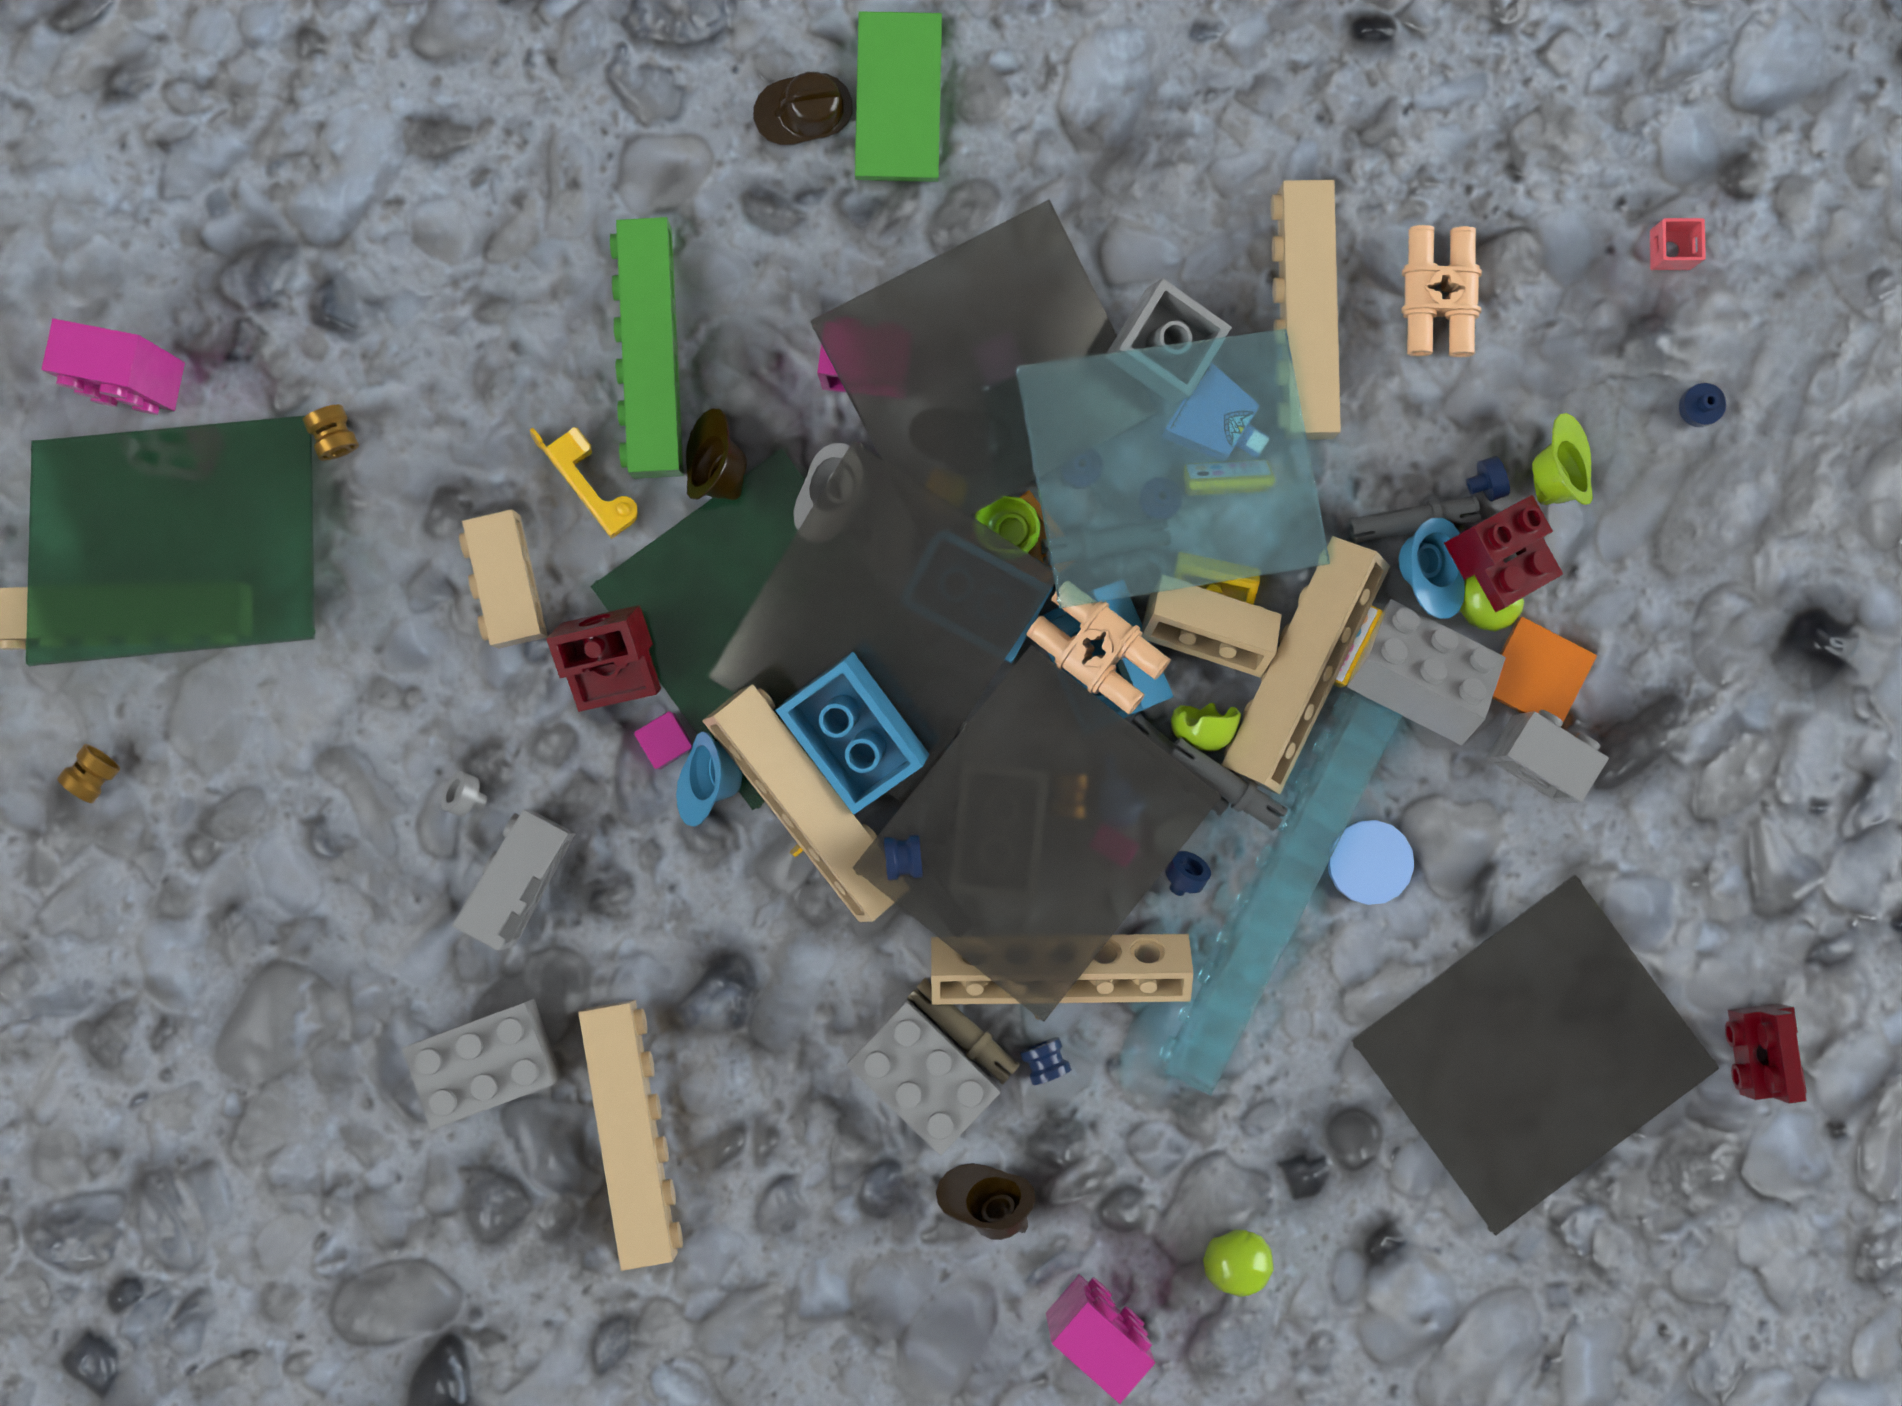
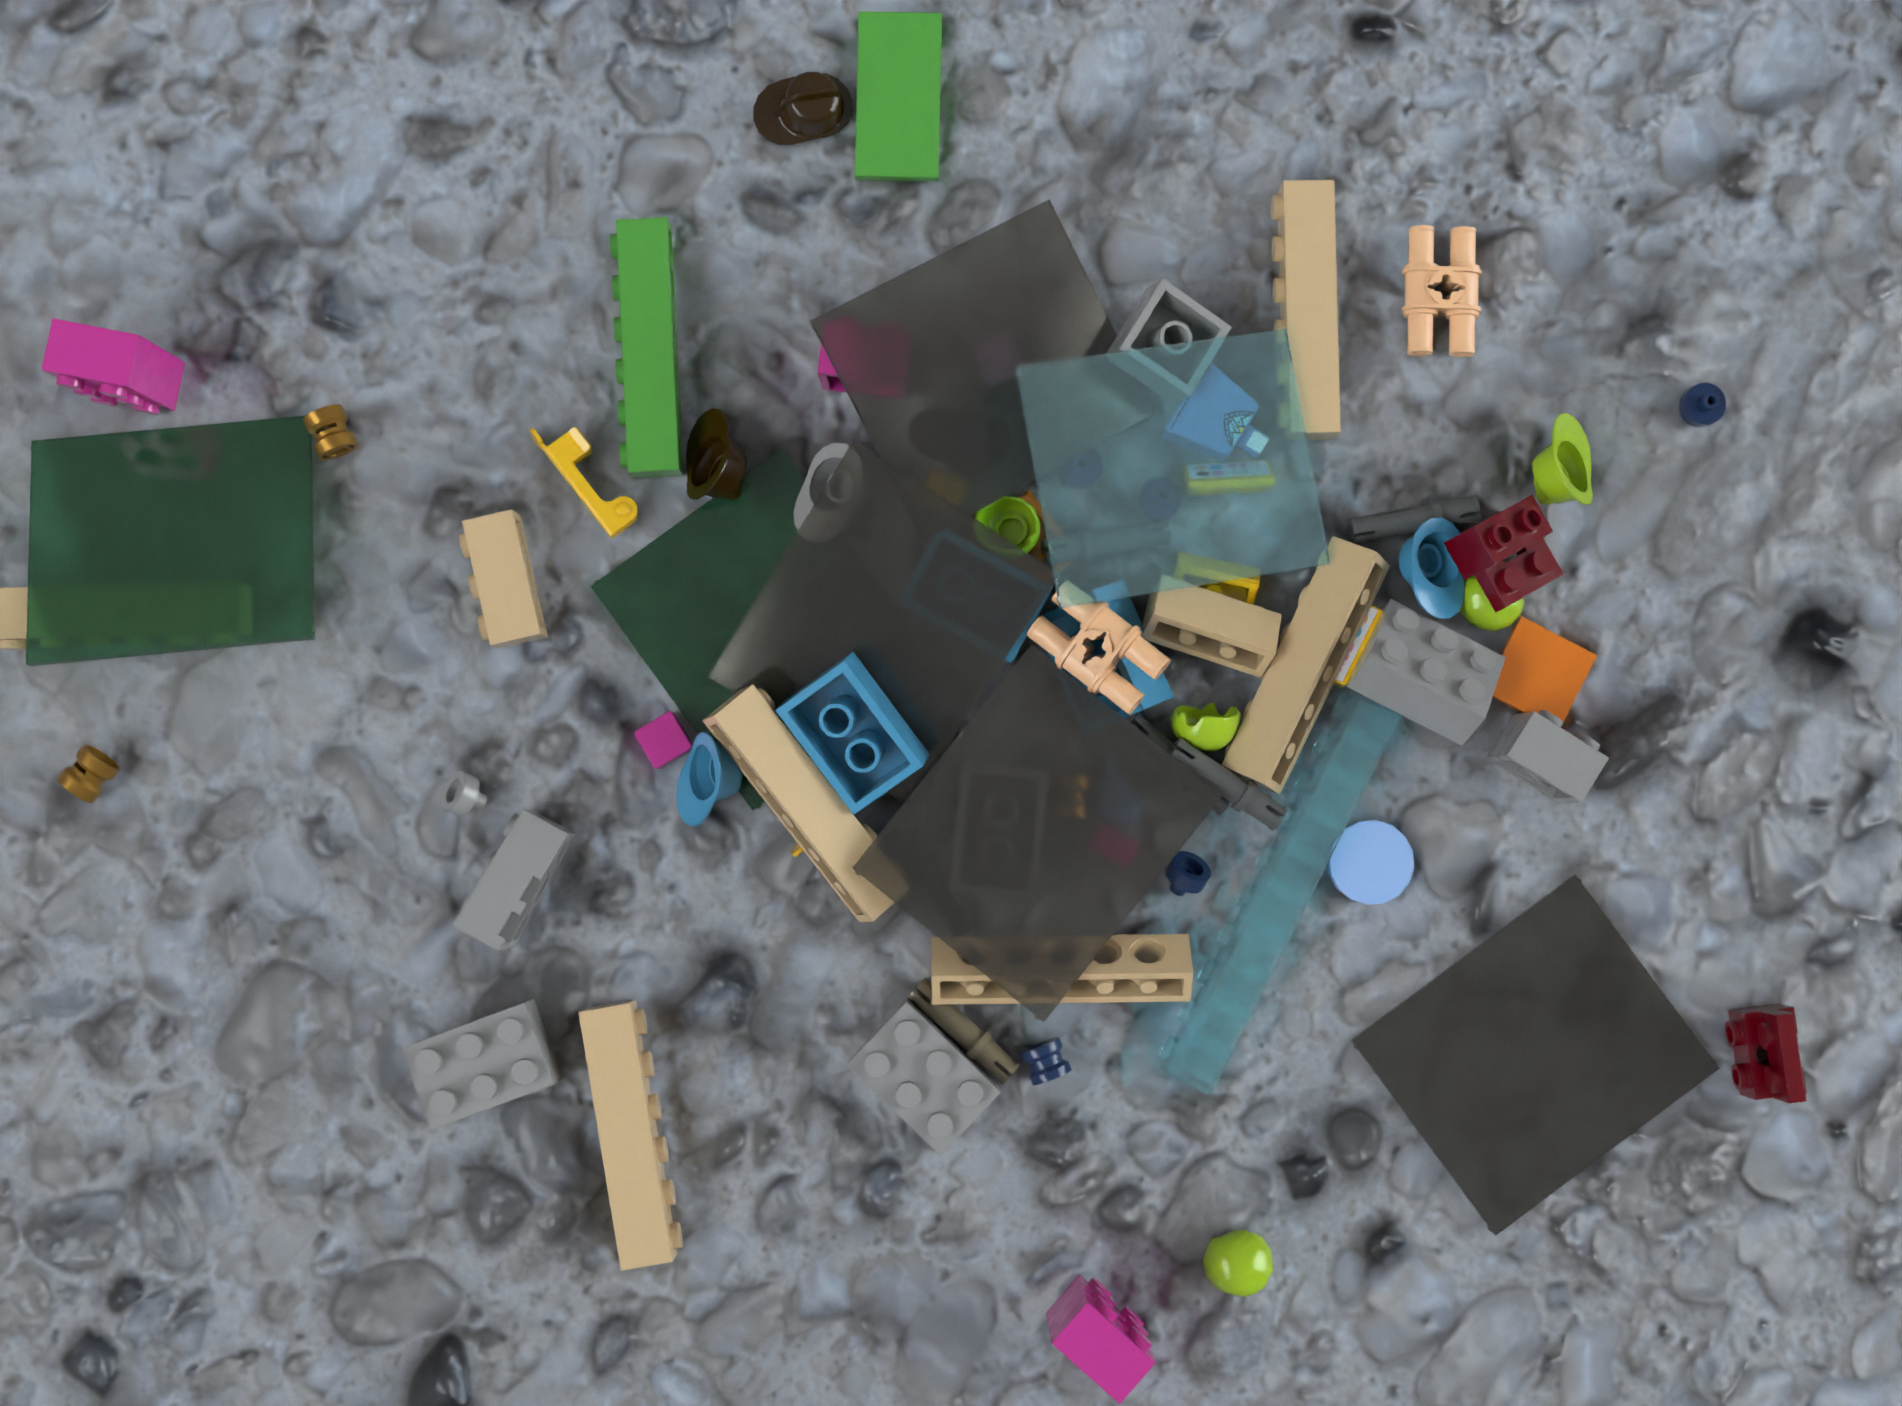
dark red brick [546,605,661,712] -> none
dark blue wheel [884,834,923,881] -> none
dark brown piece [936,1163,1036,1240] -> none
dark blue tile [1466,456,1510,502] -> none
coral piece [1650,218,1706,270] -> none

